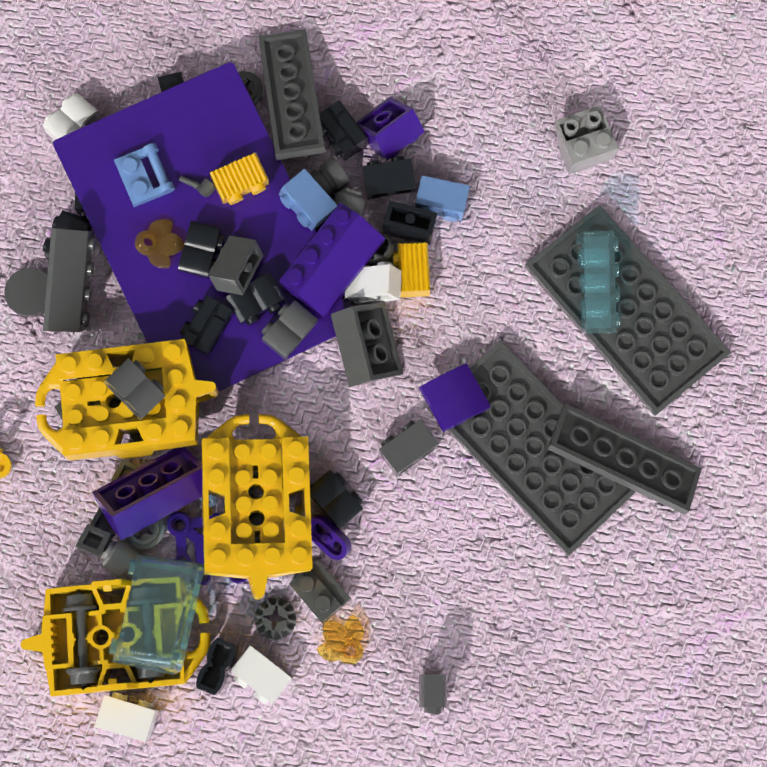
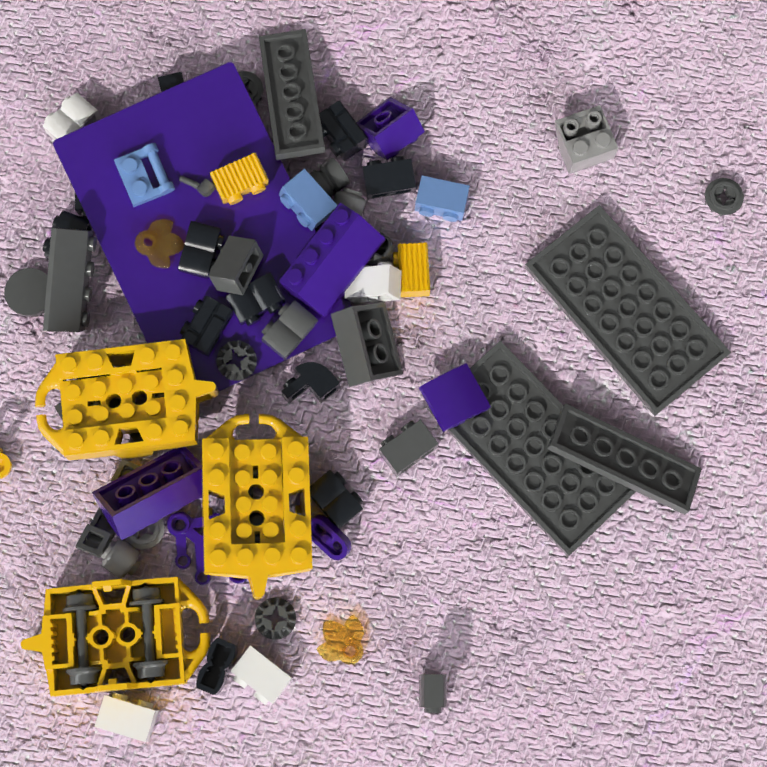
dark grey brick [104,359,165,420] -> none
clear light blue windscreen [109,555,204,675] -> none
dark grey plate [289,559,352,624] -> none
black brick [383,201,438,245] -> none
clear light blue wedge [576,231,620,334] -> none
none -> dark grey gear [216,340,257,381]
none -> black brick [281,362,340,404]
none -> dark grey gear [704,178,744,216]

